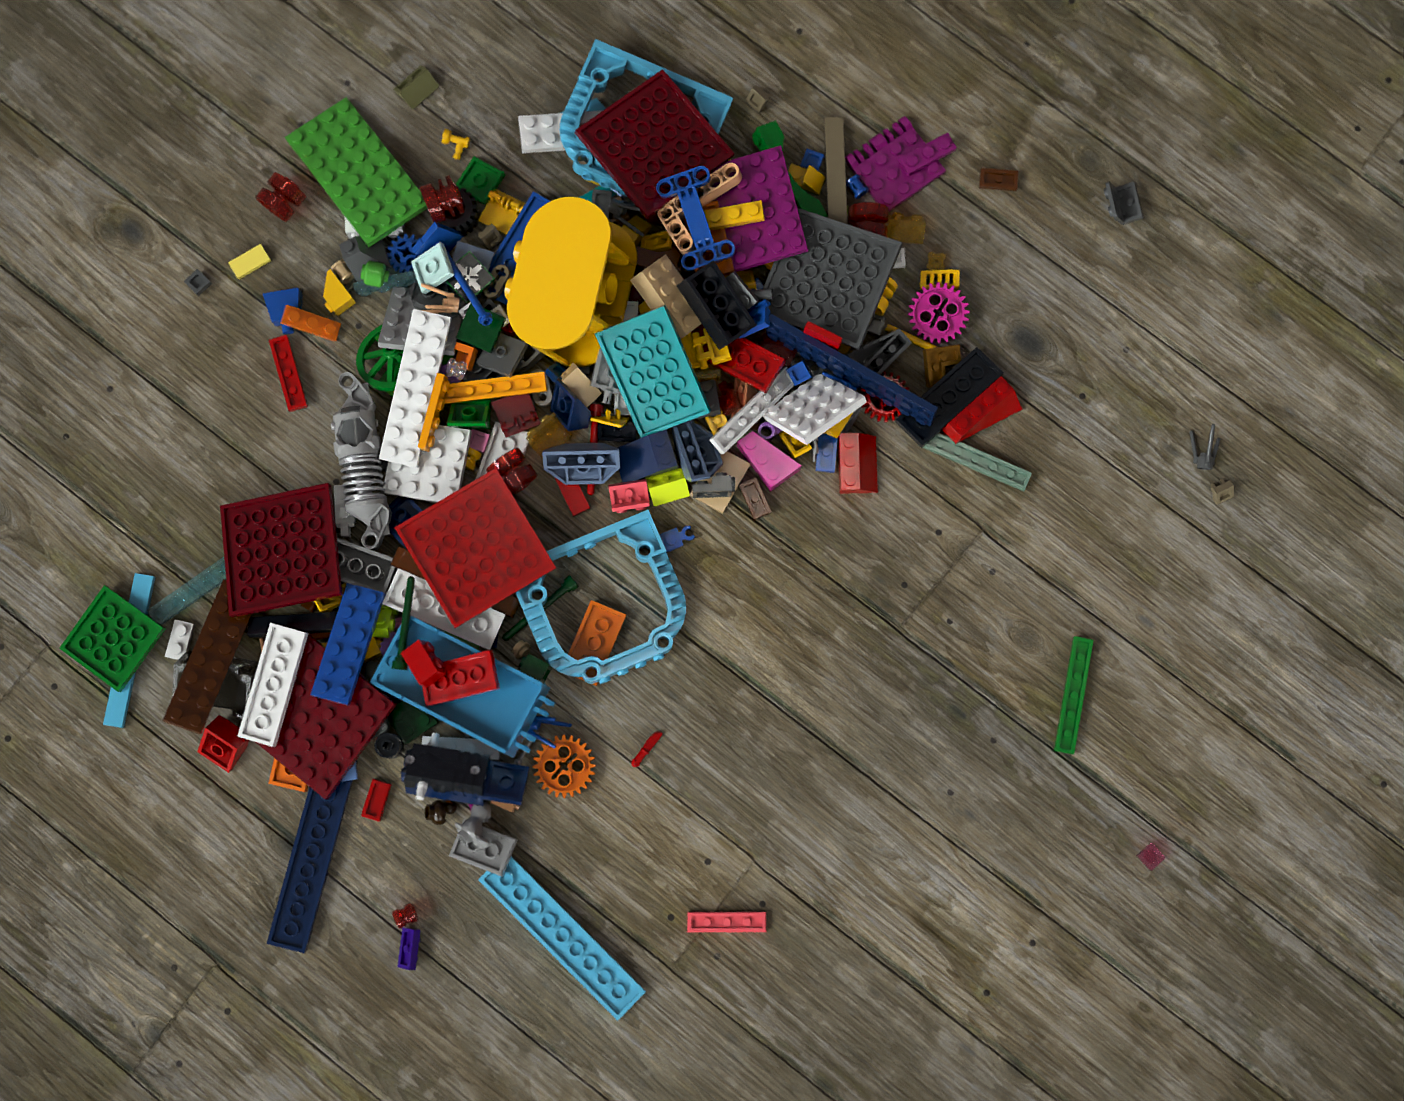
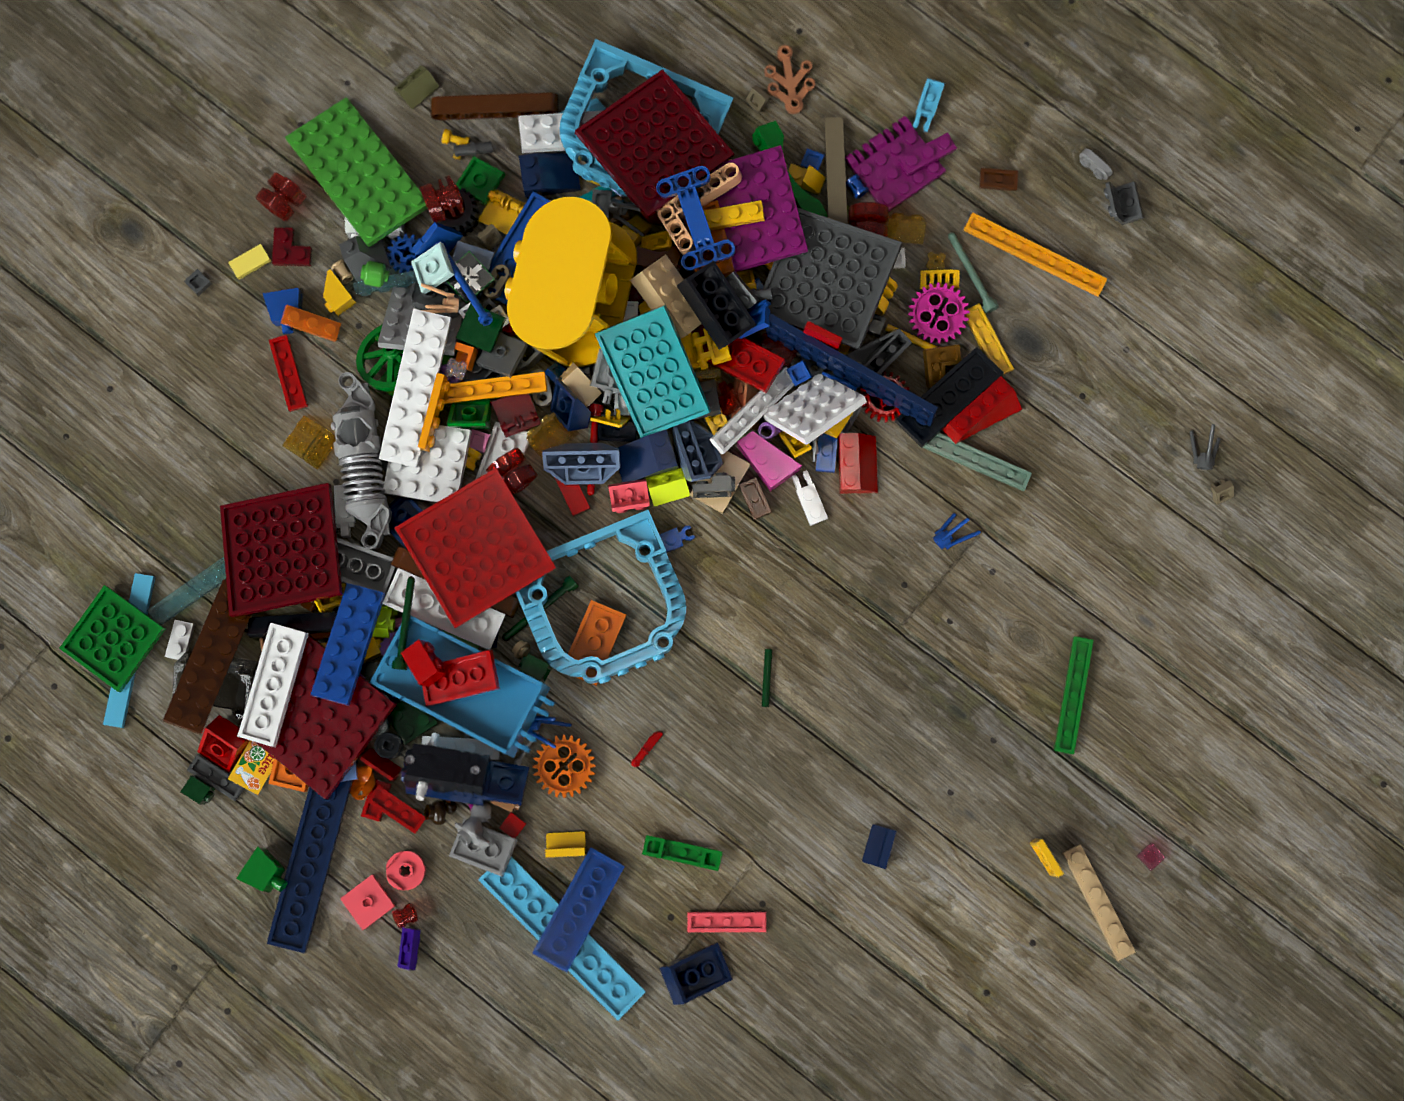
none -> dark green brick [180,775,215,805]
none -> dark grey tile [187,754,245,801]
none -> sticker [228,740,274,795]
none -> green torso [236,847,287,893]
none -> dark red plate [272,227,312,267]
none -> clear yellow bracket [282,416,336,470]
none -> coral plate [340,874,396,930]
none -> orange piece [350,766,376,800]
none -> red slope [360,748,402,781]
none -> red plate [367,785,426,834]
none -> coral plate [386,851,426,890]
none -> reddish brown beam [431,93,559,120]
none -> dark grey pin [453,141,493,157]
none -> red tile [499,812,527,839]
none -> dark blue slope [519,153,581,199]
none -> blue plate [532,847,625,973]
none -> yellow panel [545,831,586,857]
none -> green slope [642,835,723,871]
none -> dark blue slope [659,943,733,1005]
none -> dark green bar [761,649,772,707]
none -> nougat plant [764,45,815,114]
none -> white hinge [792,470,828,526]
none -> dark blue panel [862,824,897,869]
none -> medium azure hinge [913,78,945,132]
none -> blue plant [933,513,981,550]
none -> sand green piece [948,232,999,314]
none -> light orange plate [963,212,1107,297]
none -> yellow tile [964,303,1014,375]
none -> yellow tile [1030,838,1064,877]
none -> tan plate [1062,844,1135,961]
none -> light grey plate [1079,148,1112,180]

